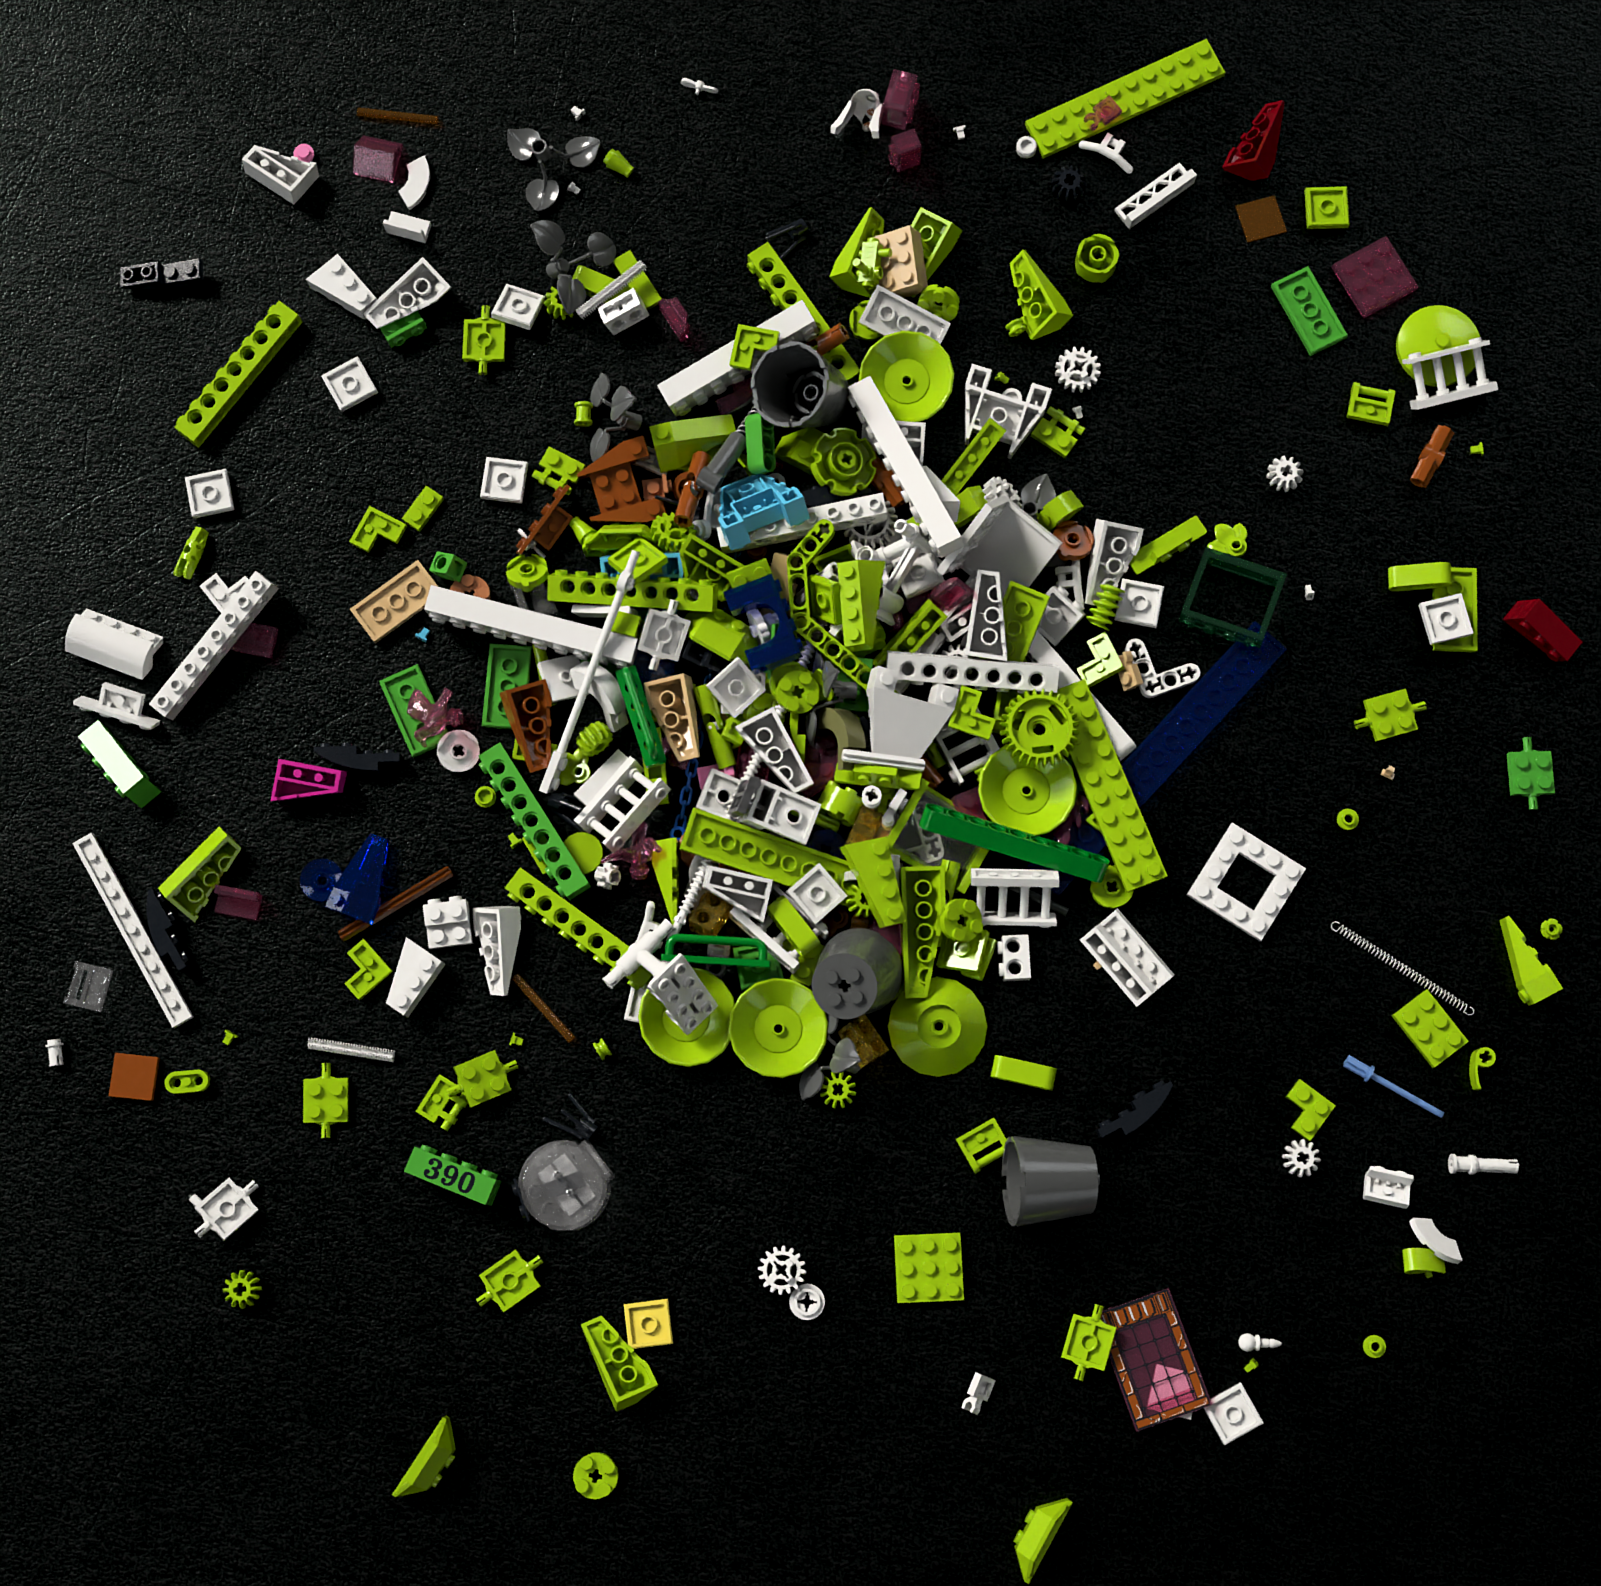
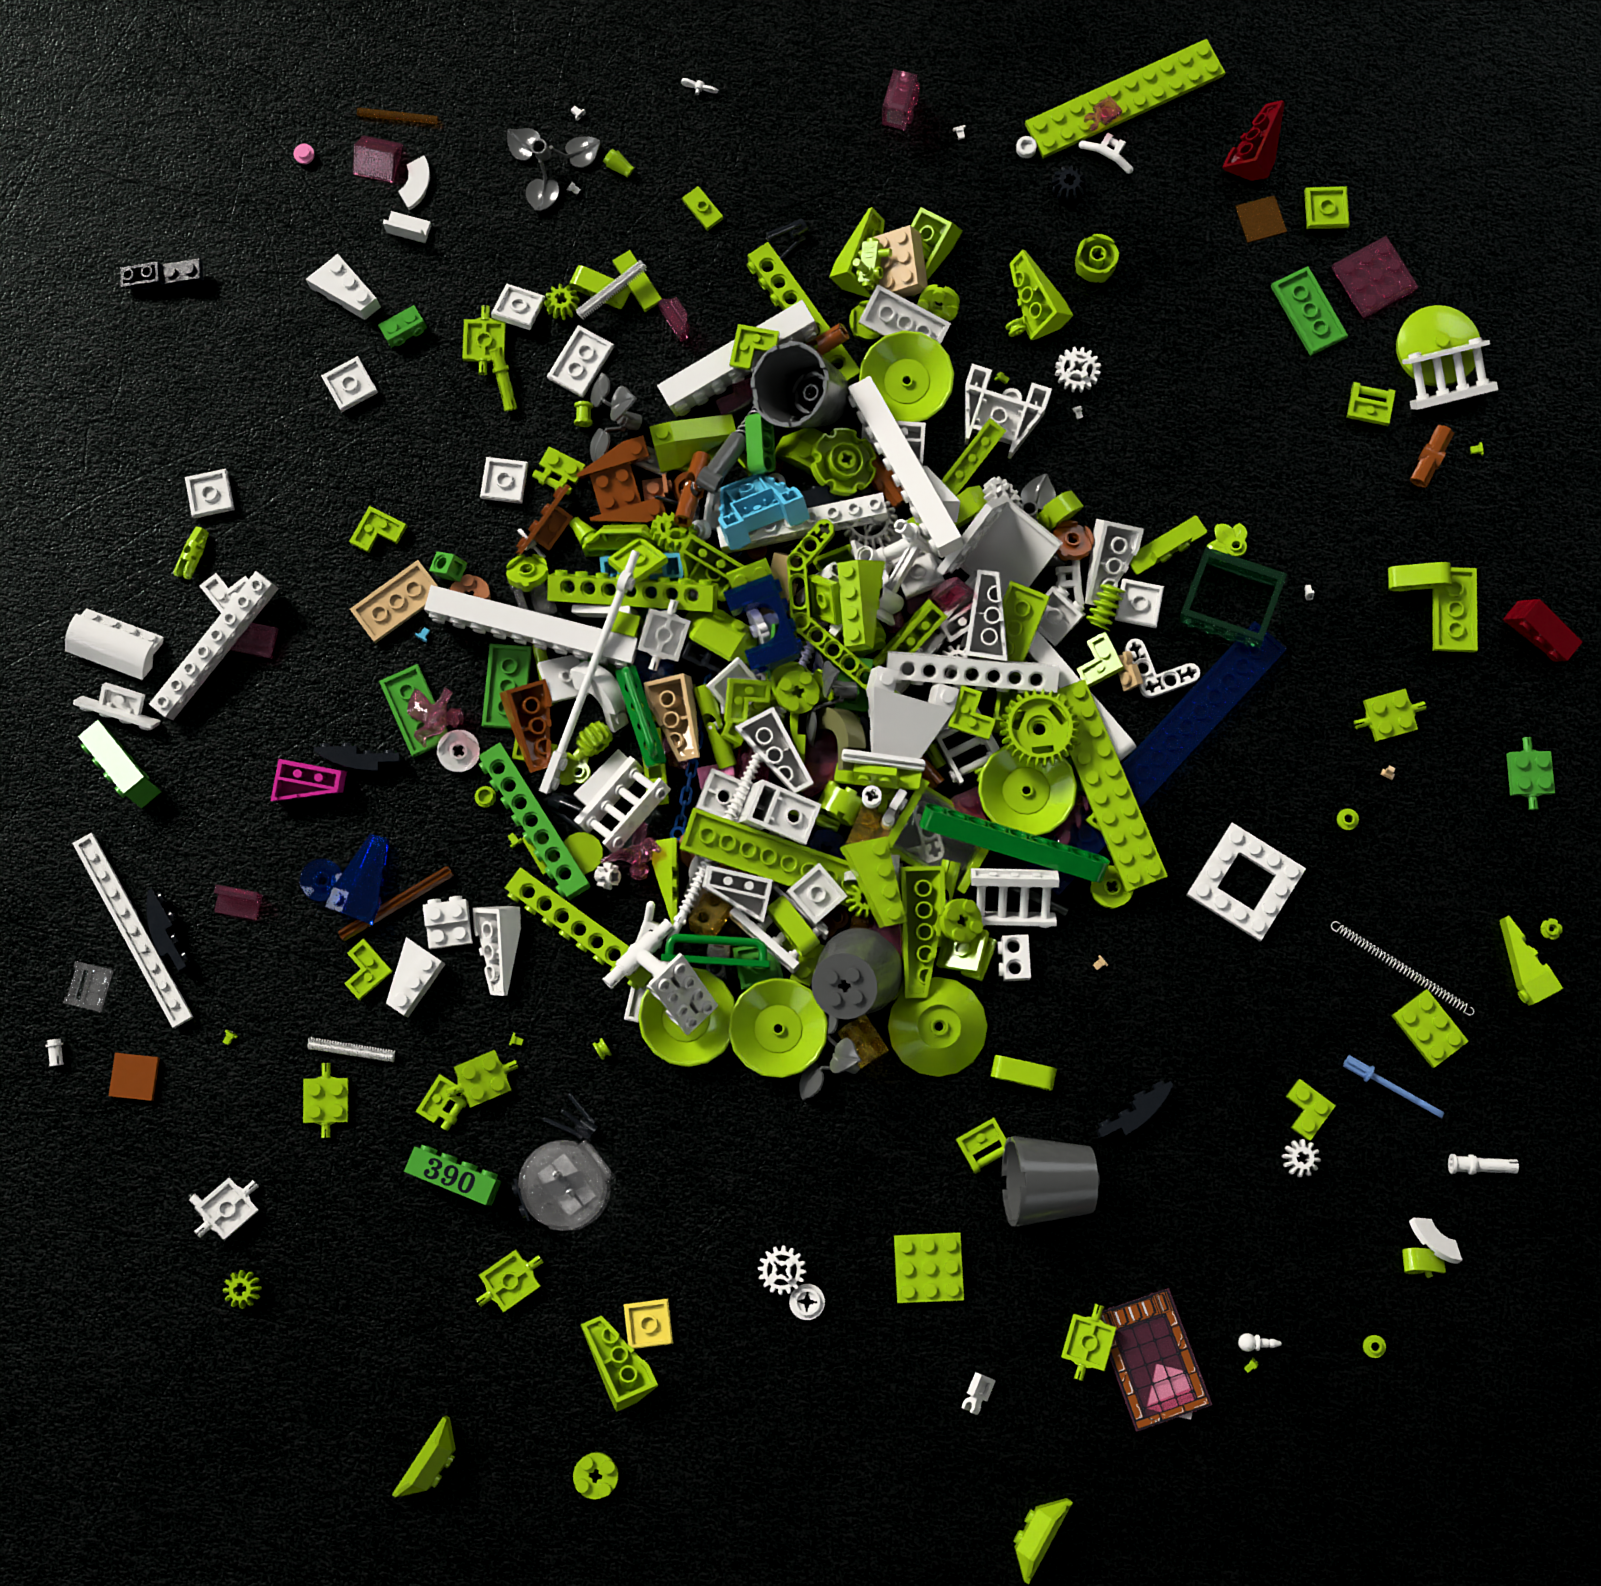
lime wedge [158,826,241,922] -> none
lime plate [165,1070,210,1094] -> none
lime brick [174,301,302,448] -> none
white wedge [242,145,319,205] -> none
white wedge [363,257,451,329] -> none
lime plate [402,486,444,532] -> none
clear orange bar [512,974,575,1043] -> none
dark grey plant [530,220,616,315] -> none
white brick [598,288,649,335] -> none
flat silver plate [727,777,761,817] -> none
lime gear [820,1072,856,1109] -> none
white piece [831,89,884,139] -> none
clear pink brick [888,129,922,172] -> none
lime plate [1031,406,1085,458] -> none
white brick [1080,908,1174,1007] -> none
white fence [1114,163,1197,229] -> none
white tile [1203,1382,1263,1445] -> none
white gear [1267,456,1303,492] -> none
white bracket [1363,1166,1414,1209] -> none
white plate [1418,593,1473,645] -> none
lime panel [1469,1047,1496,1091] -> none
none -> lime pin [489,347,518,412]
none -> white tile [547,325,614,398]
none -> lime plate [682,186,723,231]
none -> lime plate [724,678,771,722]

